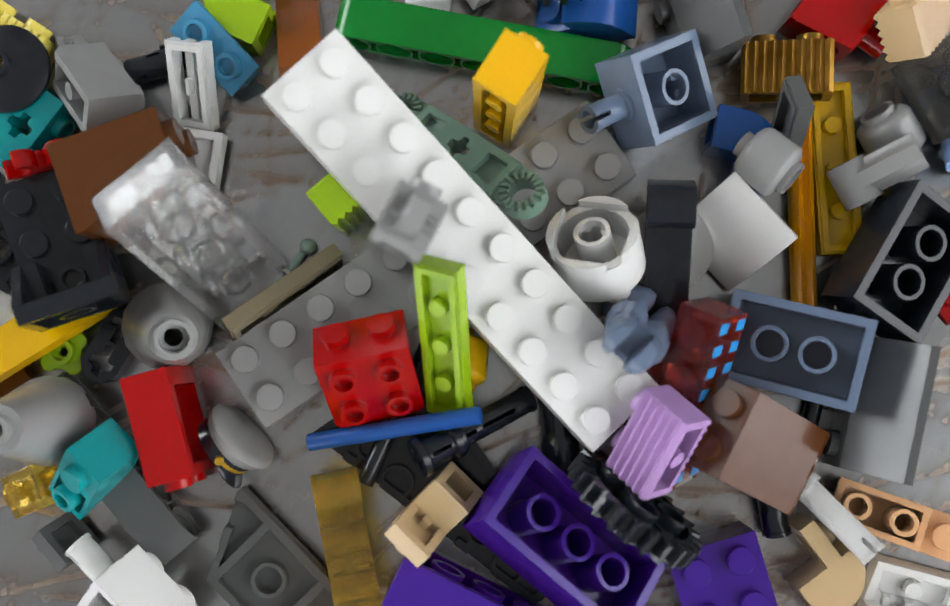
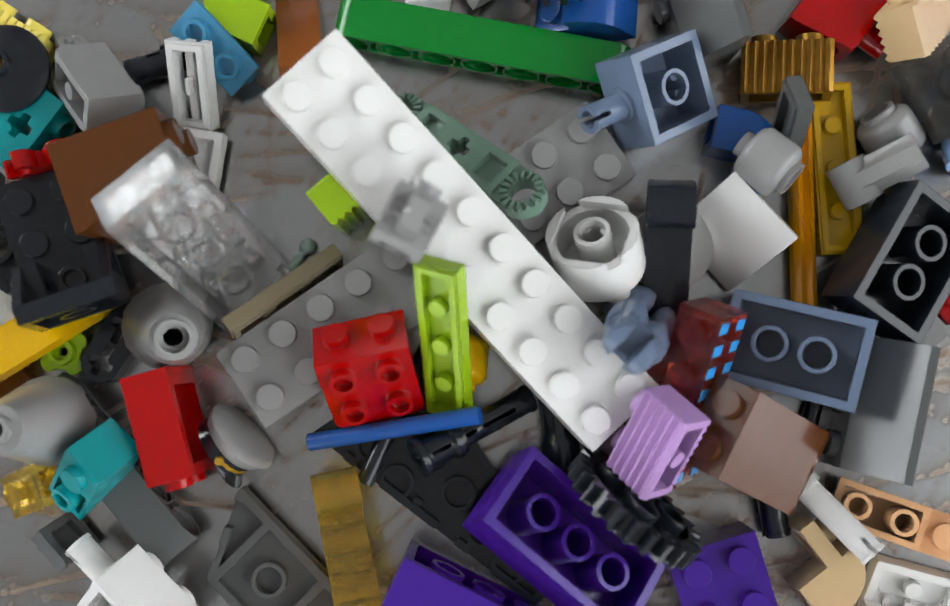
tan brick [384,461,484,568] -> none
yellow brick [472,28,549,150] -> none

